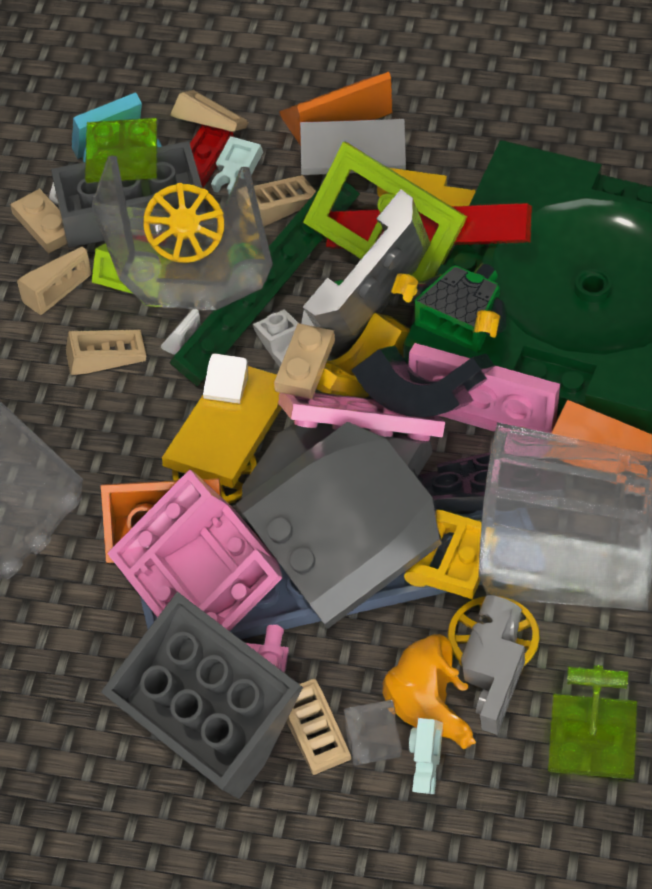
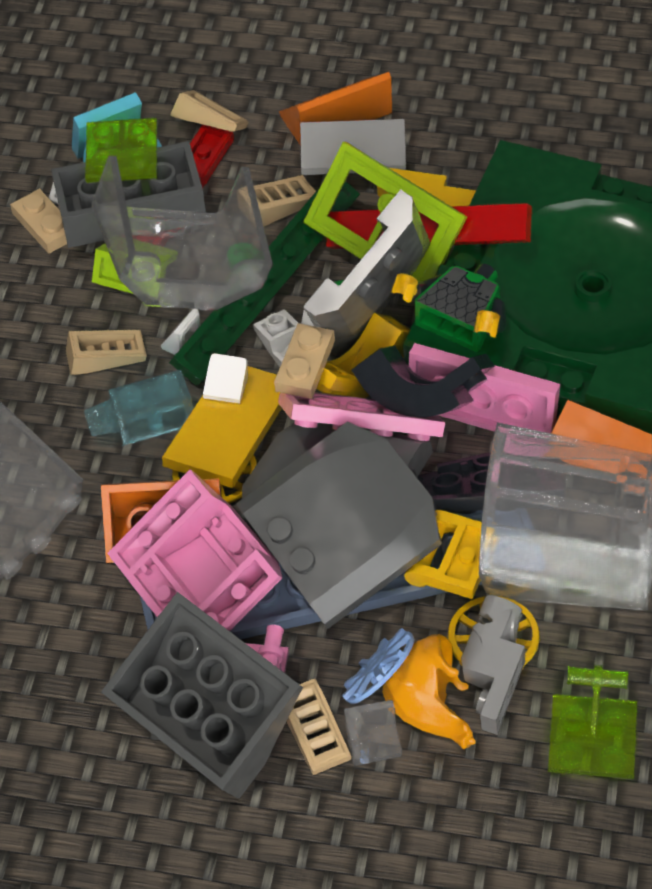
tan slope [17,247,92,315] -> none
yellow wheel [143,183,224,263] -> none
light aqua plate [211,136,263,197] -> none
light aqua plate [409,718,443,795] -> none
none -> clear light blue hinge [84,370,193,446]
none -> light blue wheel [342,628,414,704]

